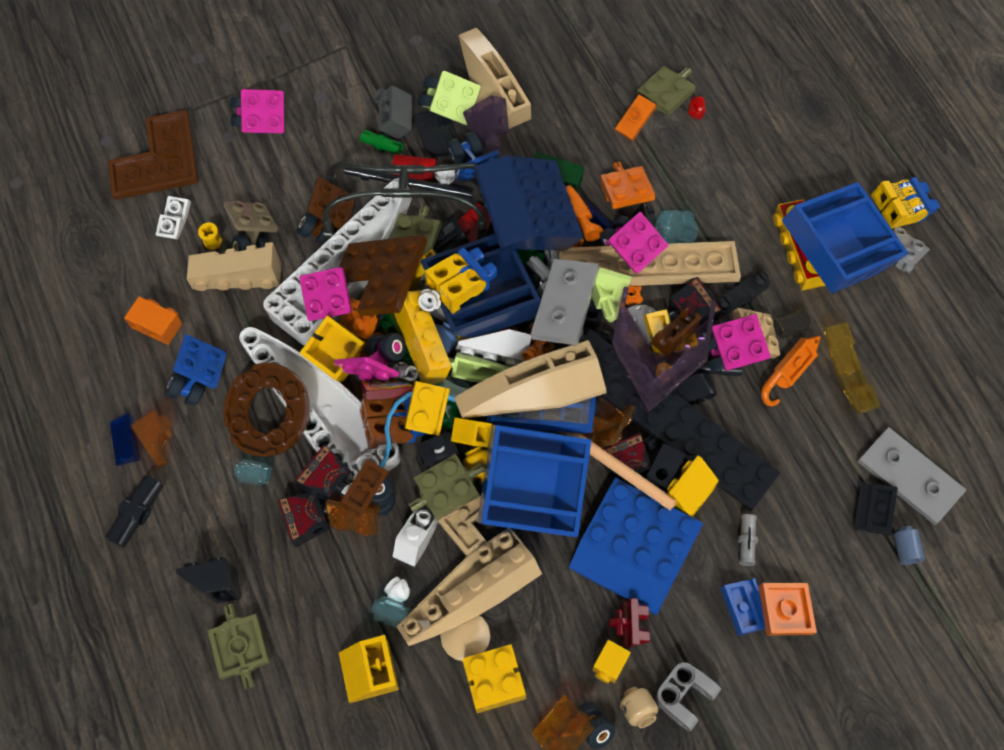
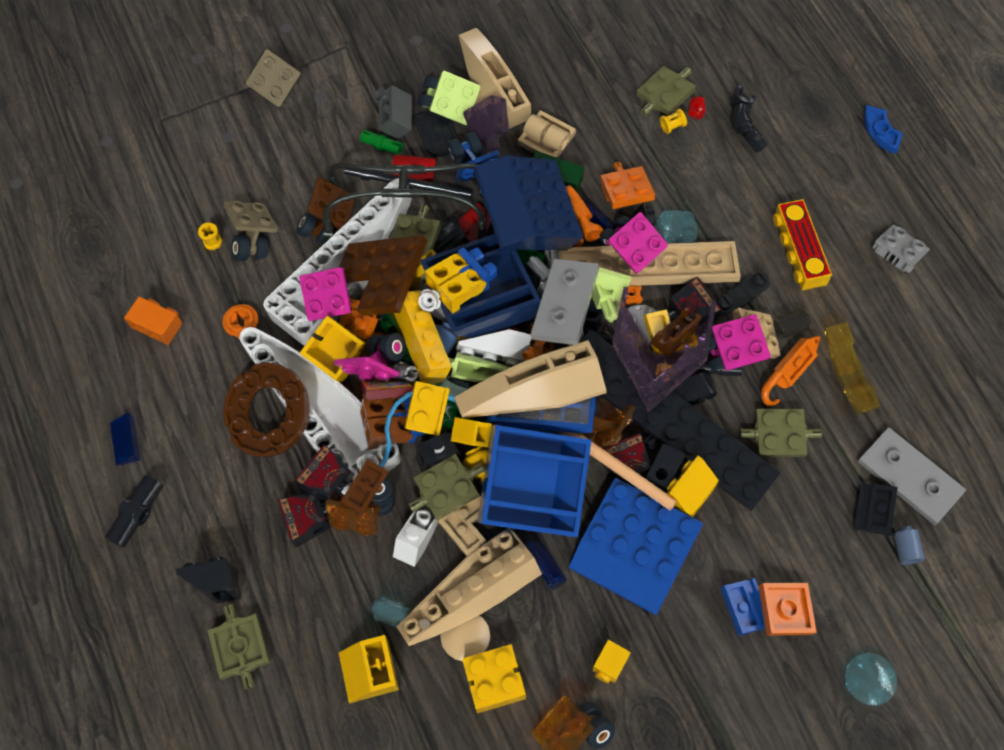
reddish brown plate [108,110,199,200] -> none
clear orange arch [130,410,172,468] -> none
white slope [156,196,191,240] -> none
blue plate [164,334,227,405] -> none
tan wedge [187,242,281,291] -> none
dark pink plate [230,89,284,133] -> none
clear light blue brick [234,459,272,486] -> none
white plate [384,576,410,603] -> none
white plate [434,165,455,186] -> none
dark red hips [609,598,650,649] -> none
orange plate [615,95,657,141] -> none
tan head [620,687,659,728] -> none
light grey piece [655,663,721,732] -> none
light grey pin [738,514,758,566] -> none
blue slope [782,182,909,294] -> none
yellow hips [871,177,940,229] -> none
none -> orange gear [222,304,259,339]
none -> dark tan plate [246,49,301,107]
none -> tan plate [518,110,576,158]
none -> clear blue slope [525,541,567,590]
none -> yellow bush [659,109,687,134]
none -> black piece [730,84,768,153]
none -> olive plate [740,409,822,457]
none -> clear light blue dish [844,653,897,706]
none -> blue tile [864,105,903,154]

